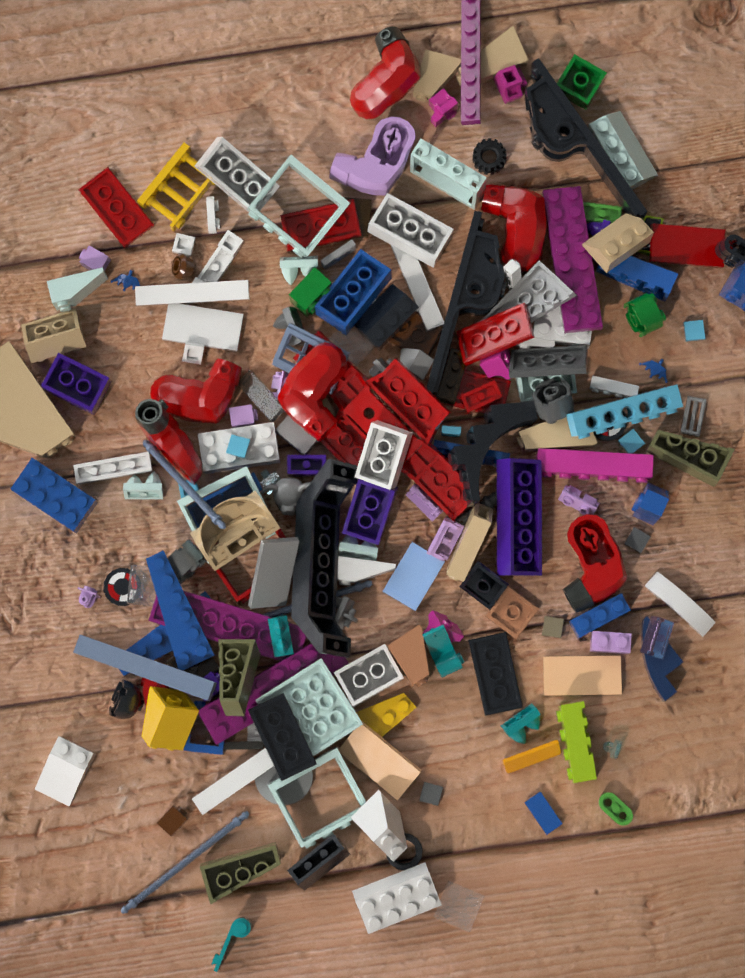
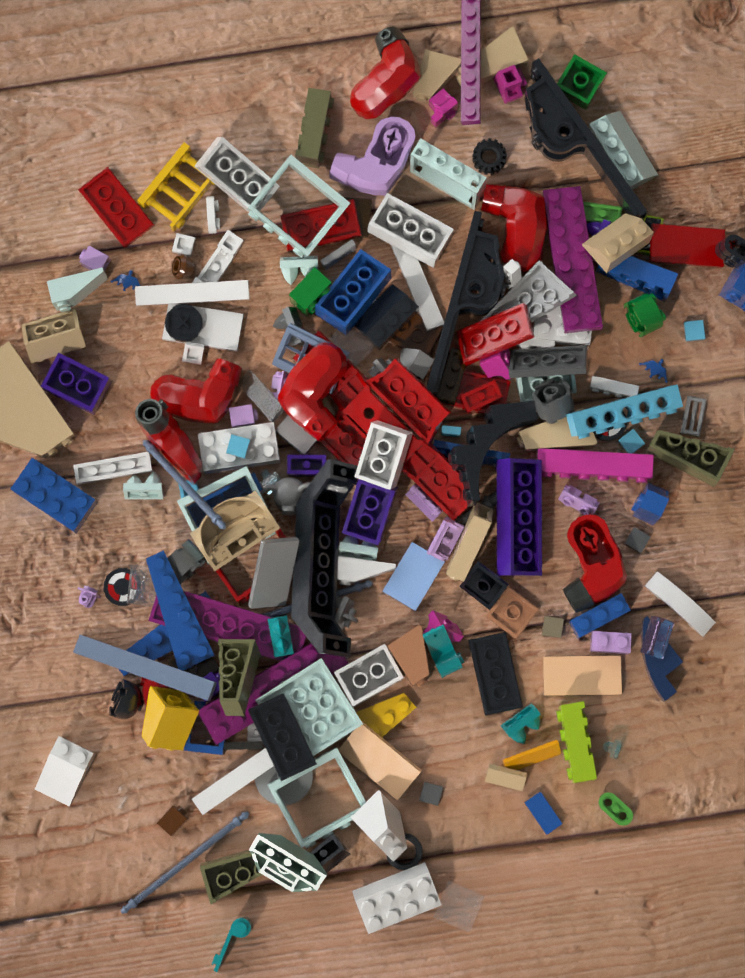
none -> black tile [165,304,203,343]
none -> sand green wedge [249,833,327,892]
none -> olive wedge [295,88,334,168]
none -> tan tile [485,763,527,791]

